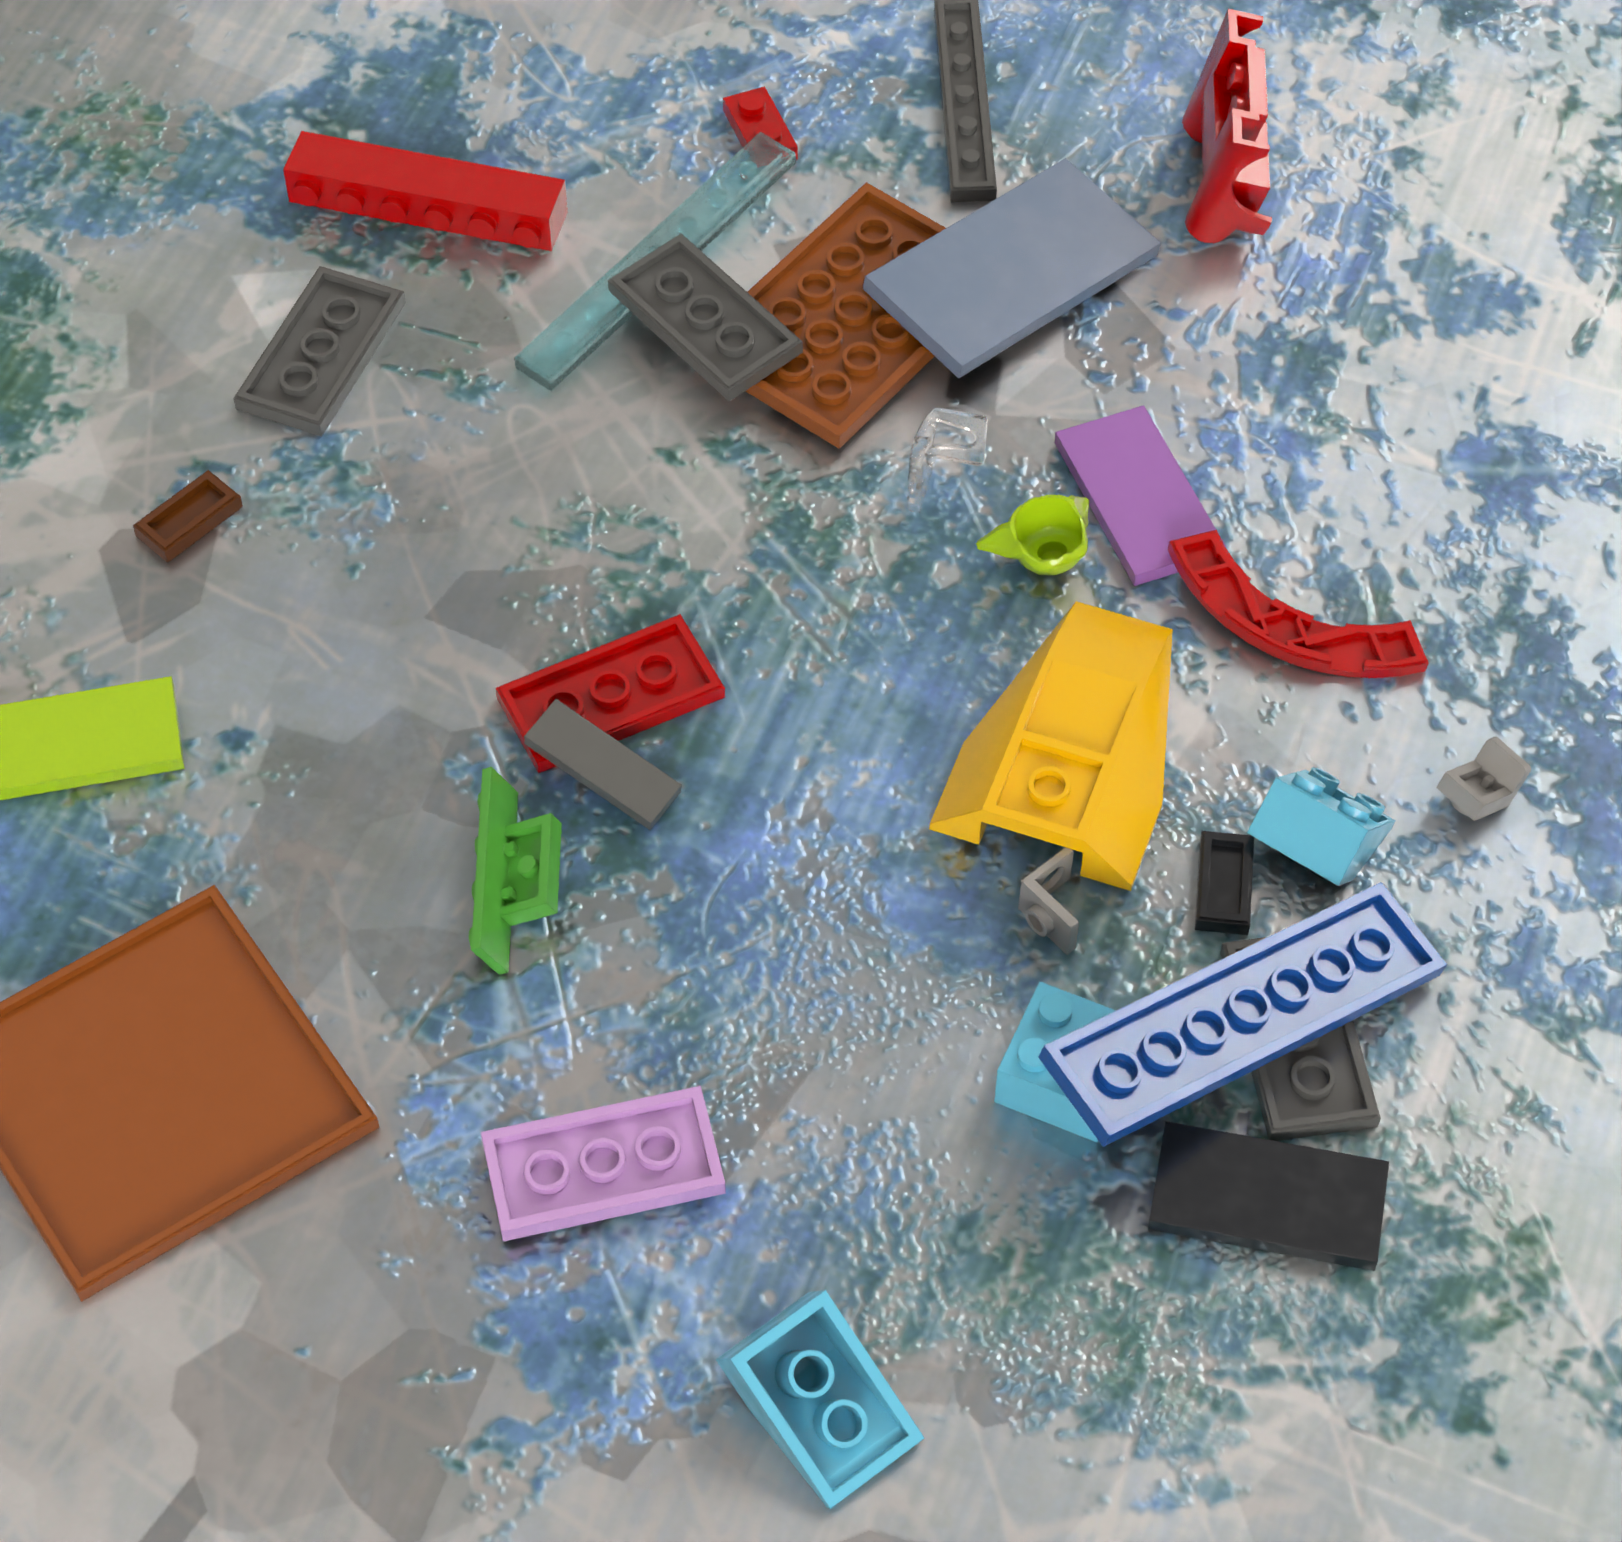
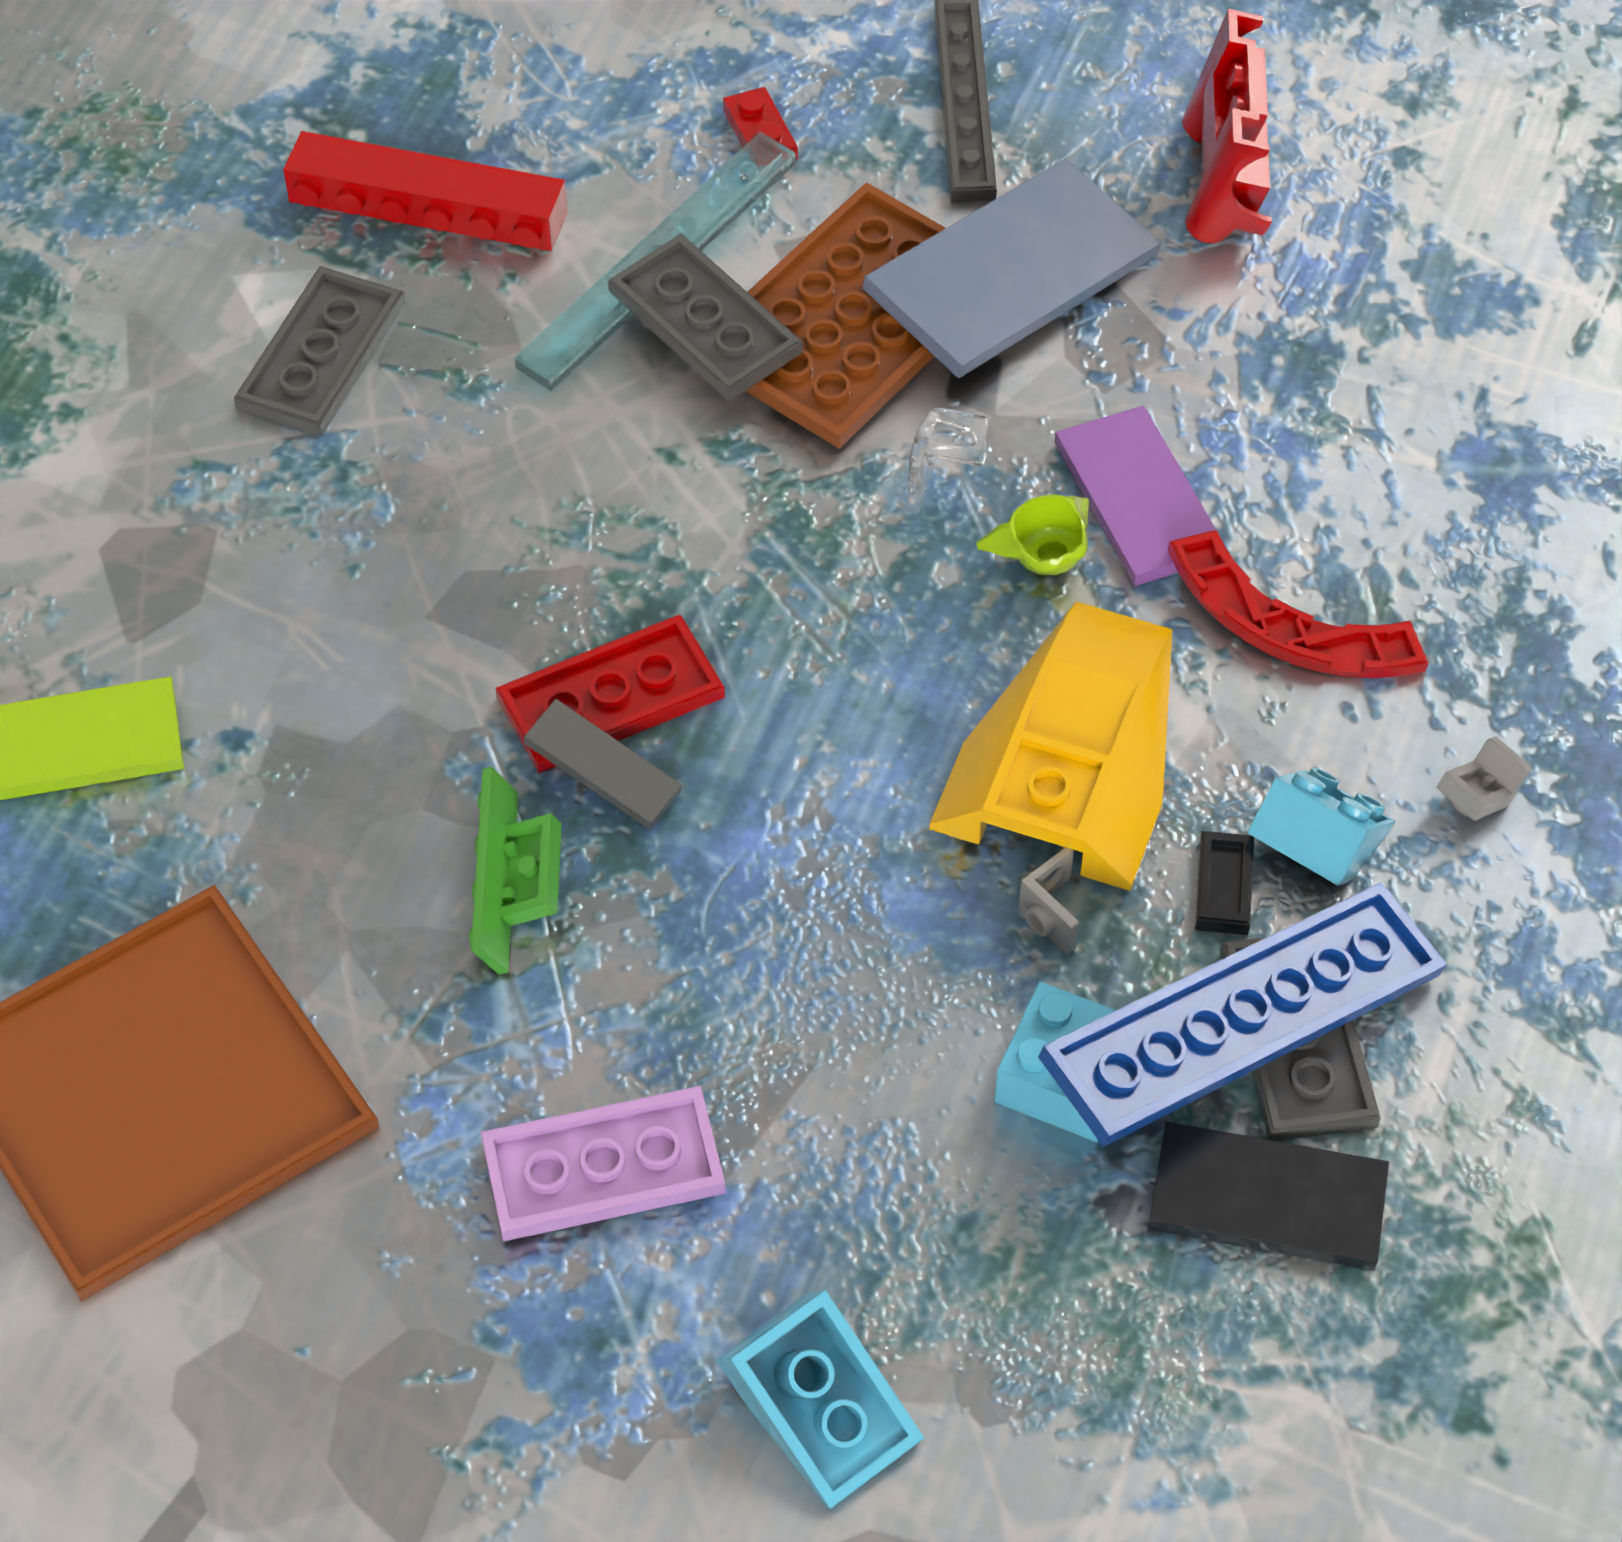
reddish brown tile [133,470,243,563] -> none

